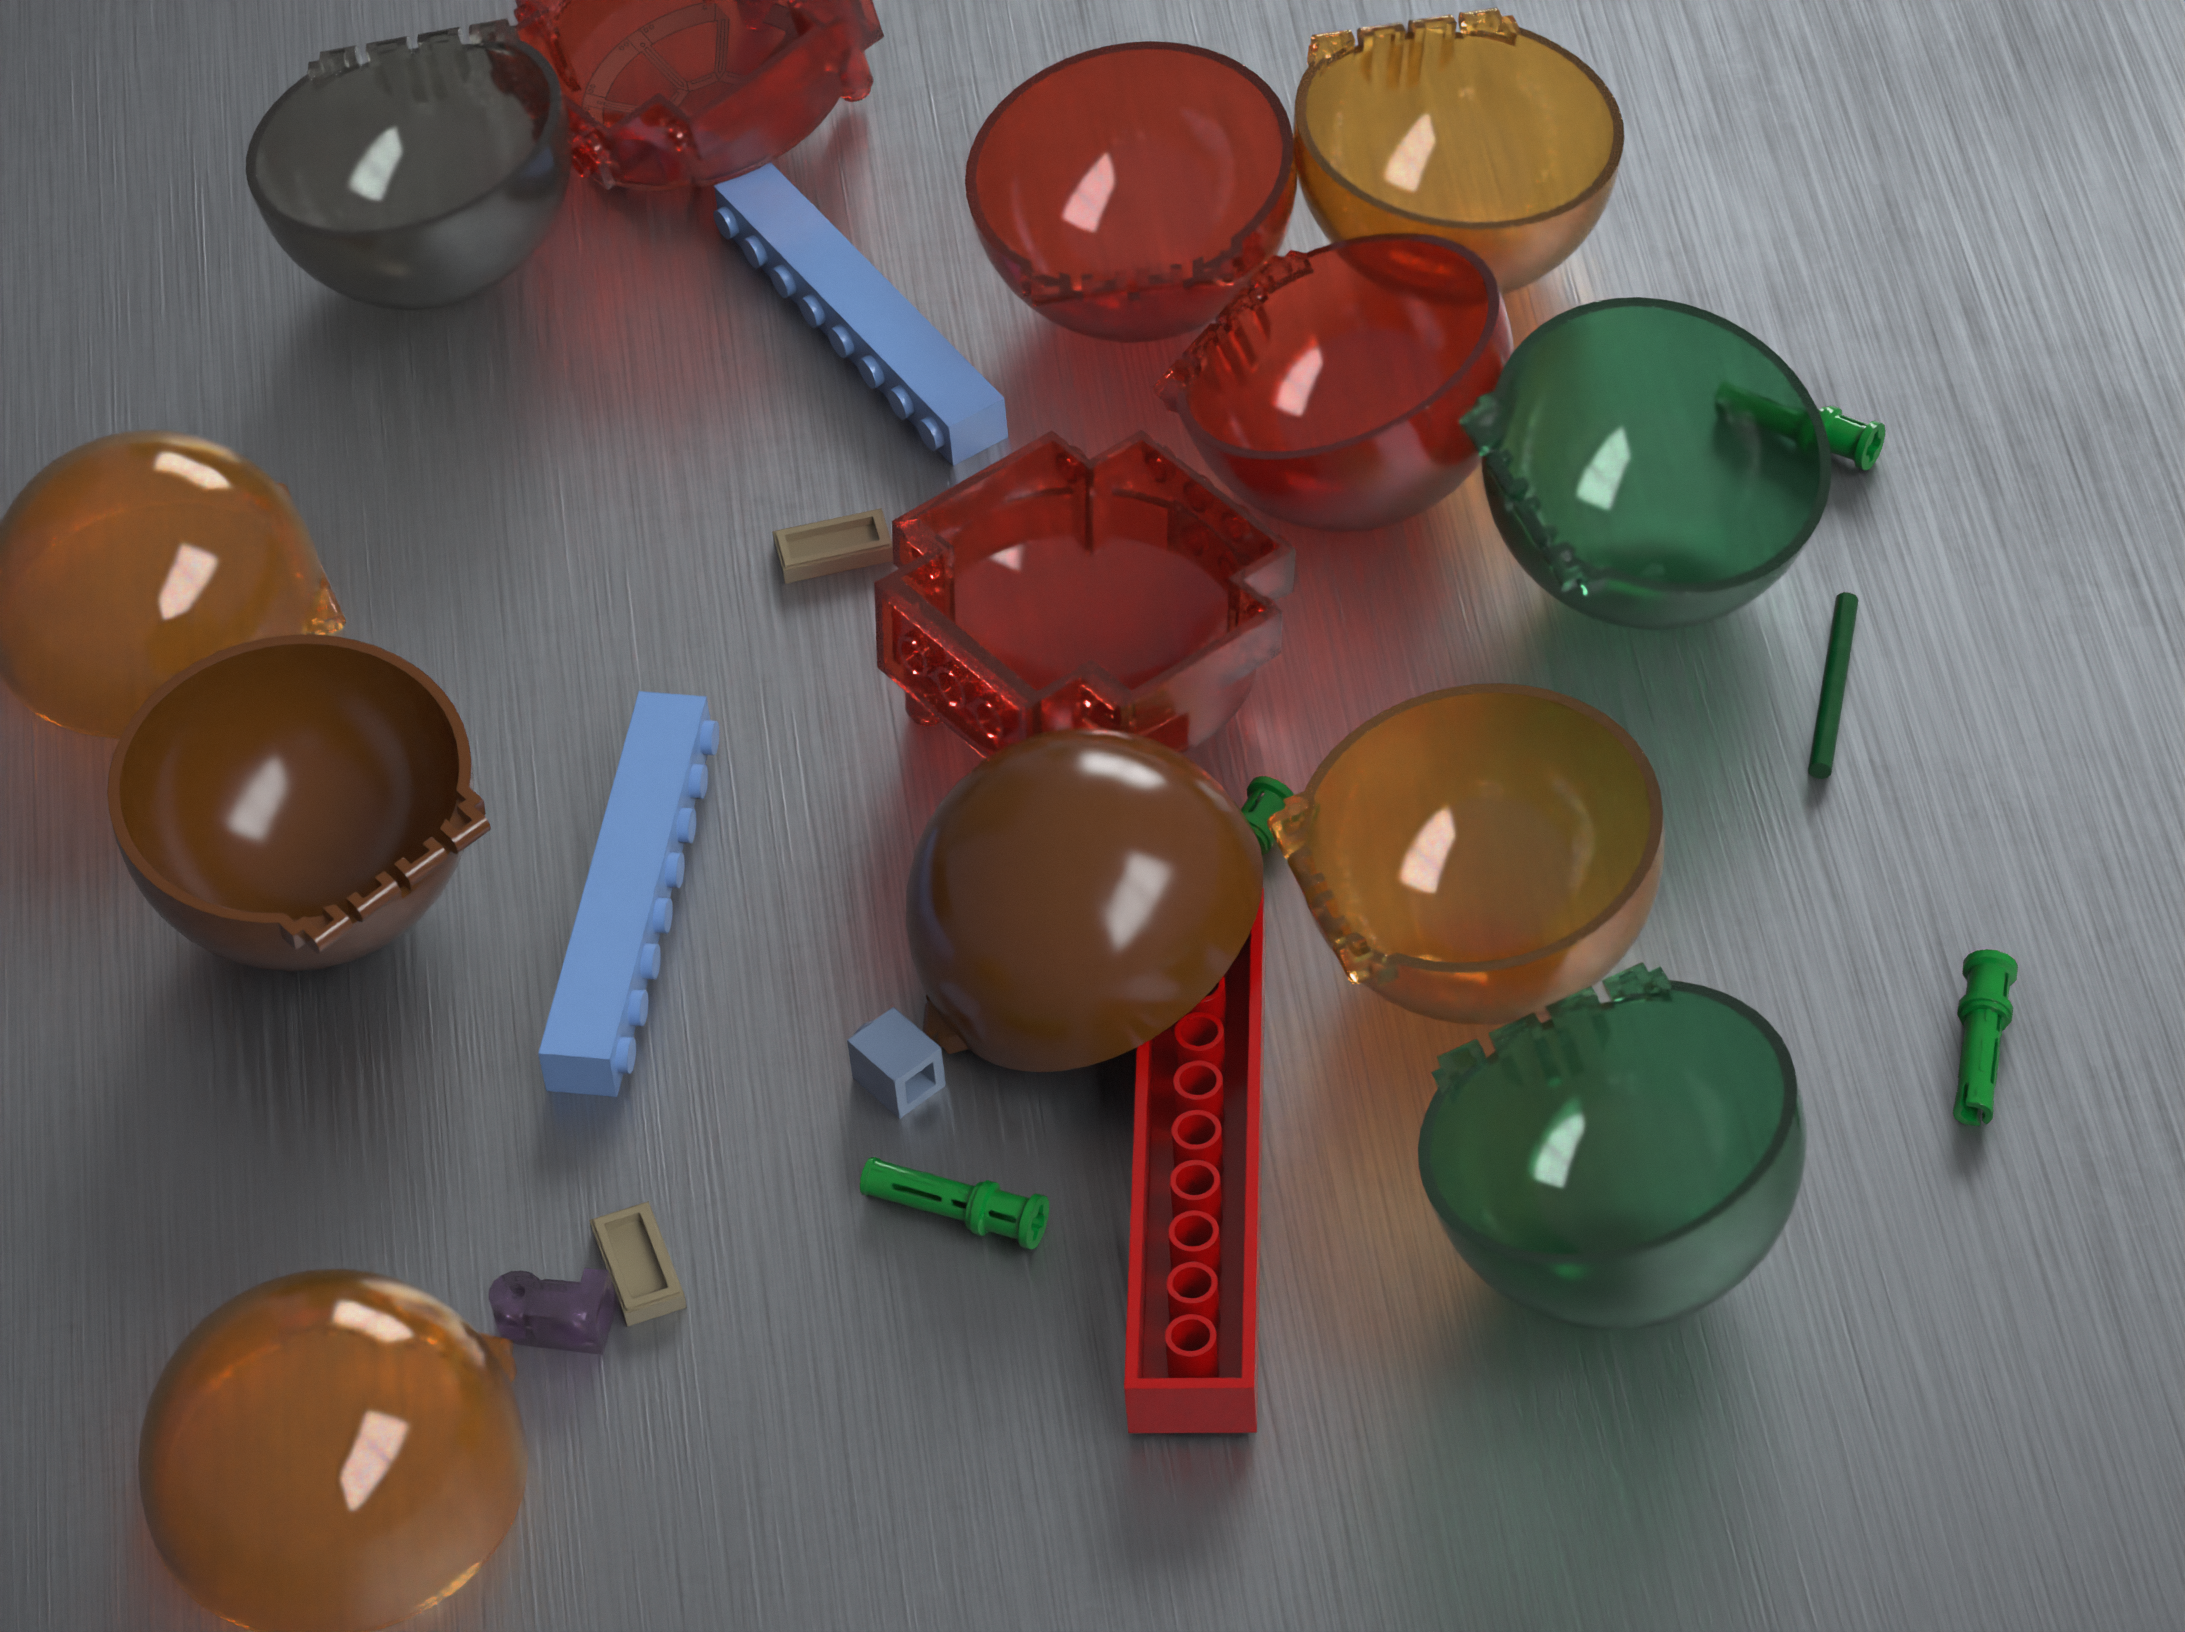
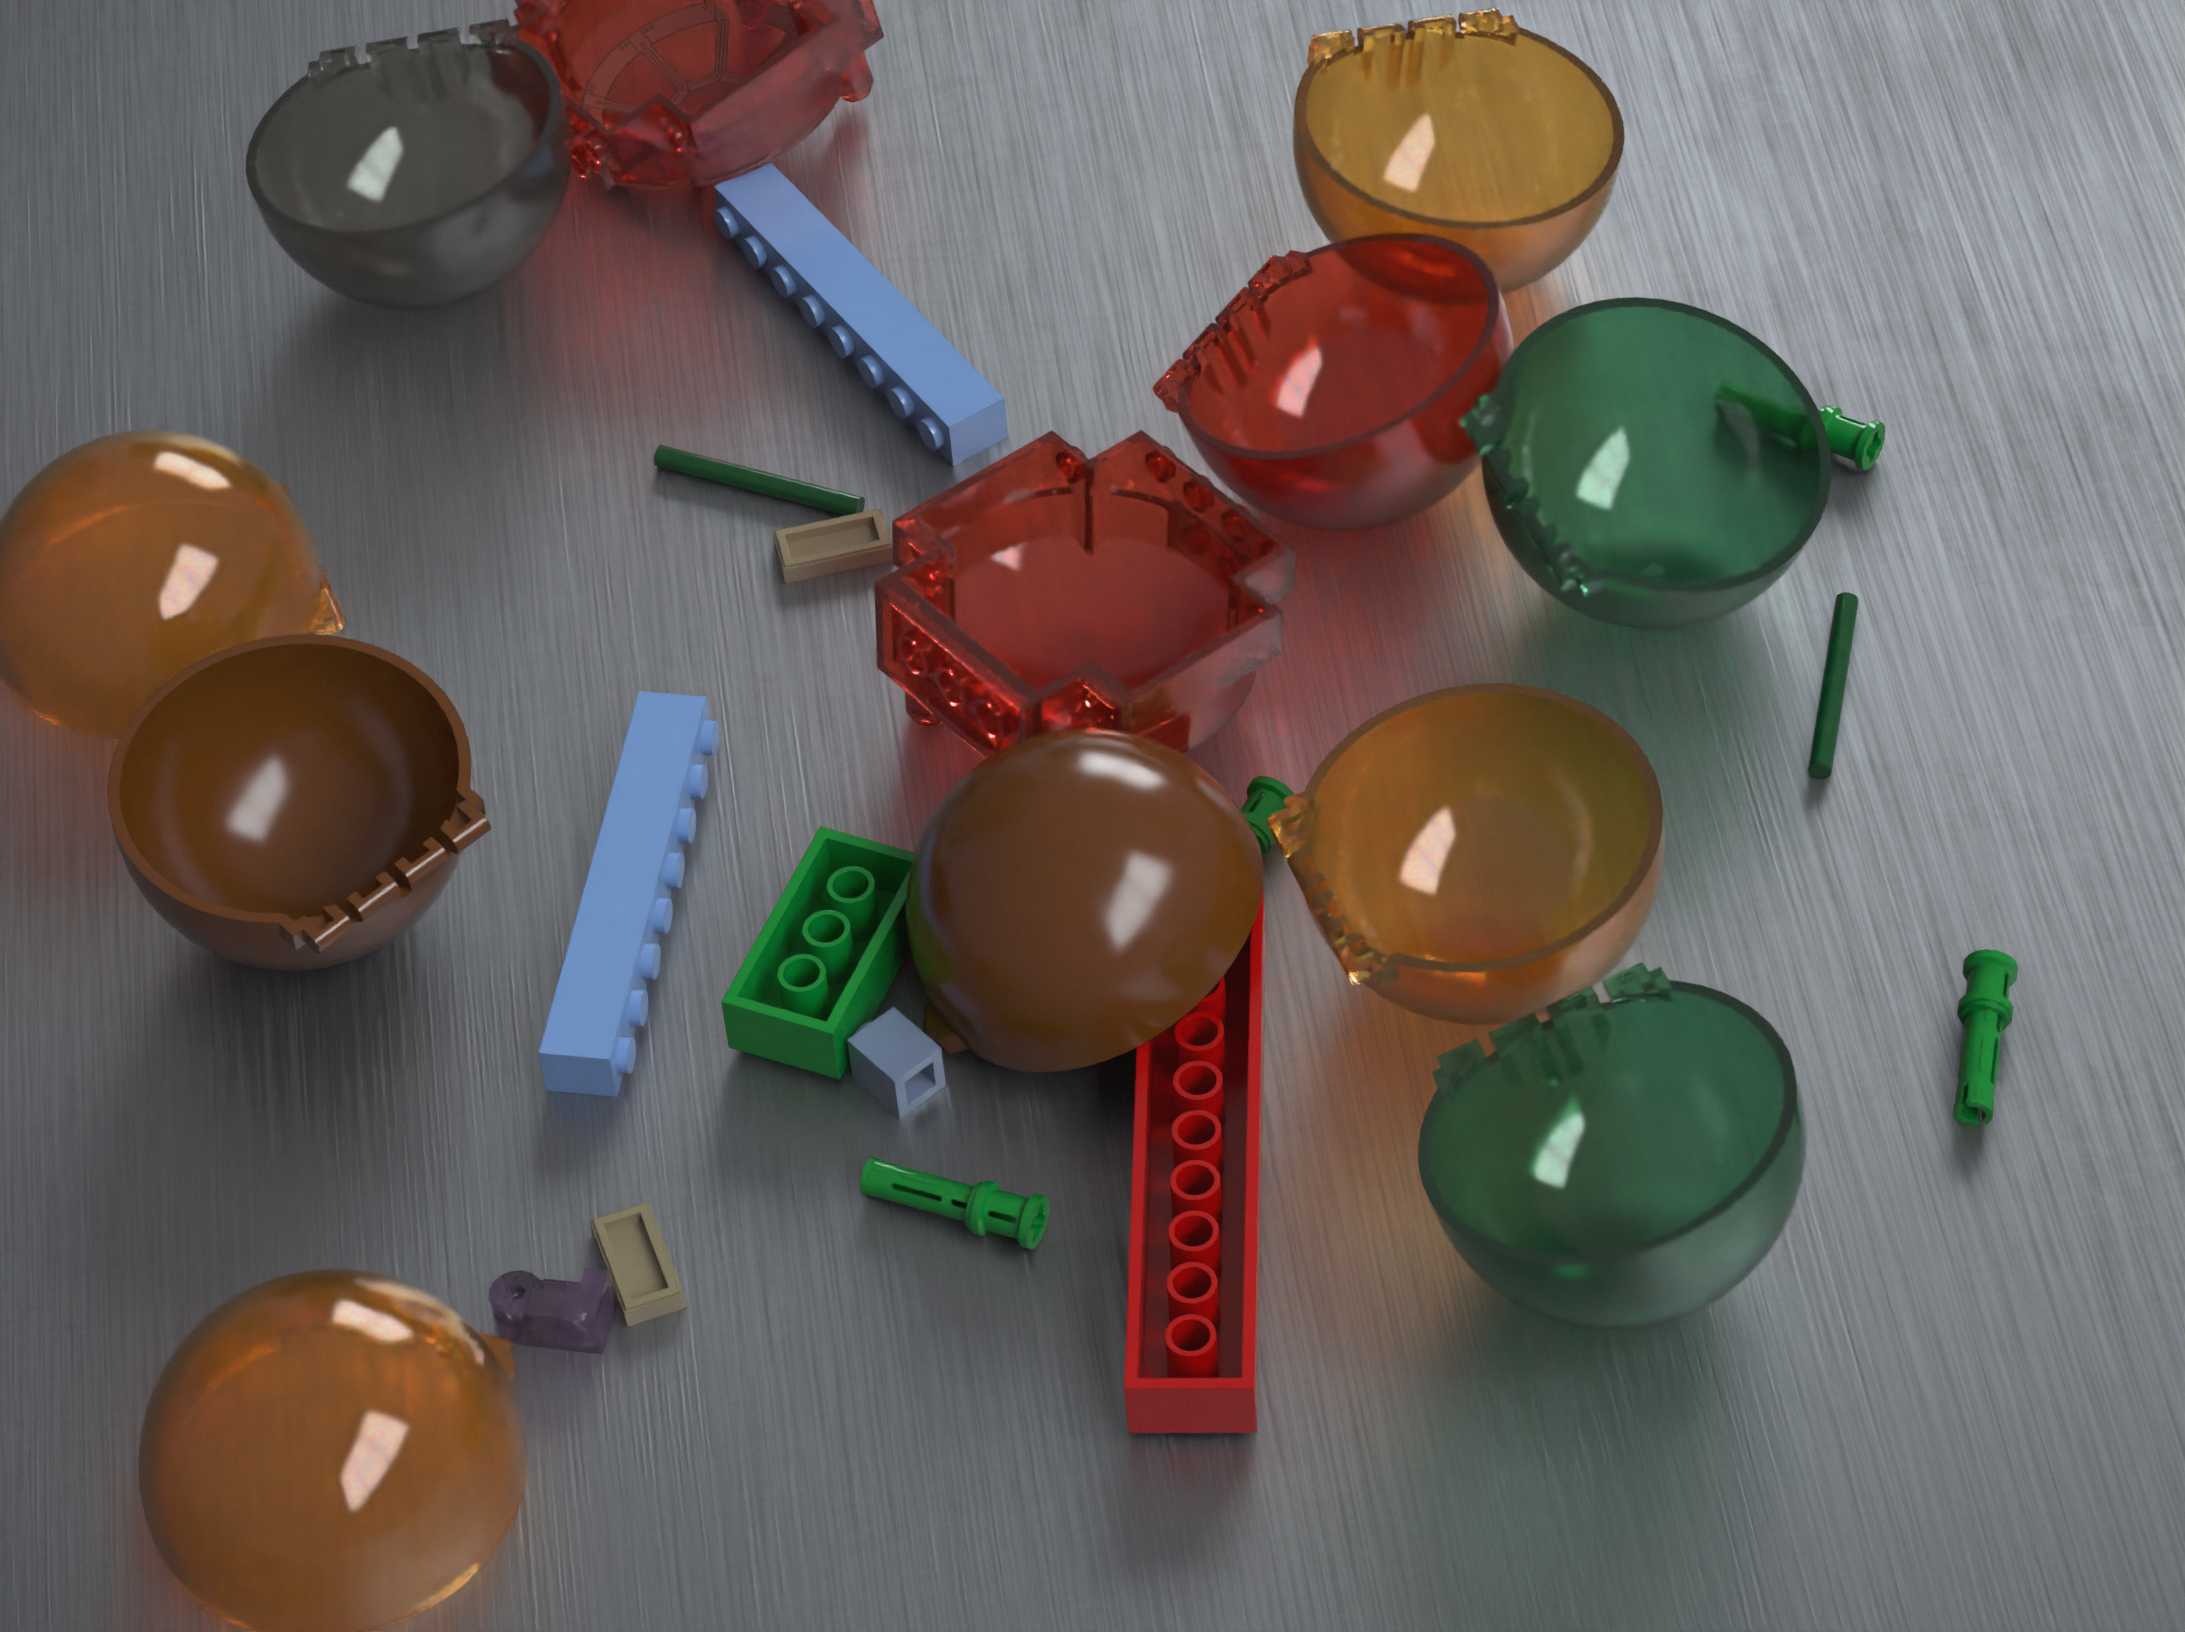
clear red windscreen [965,41,1298,343] -> none
none -> dark green bar [654,445,865,516]
none -> green brick [721,826,915,1079]

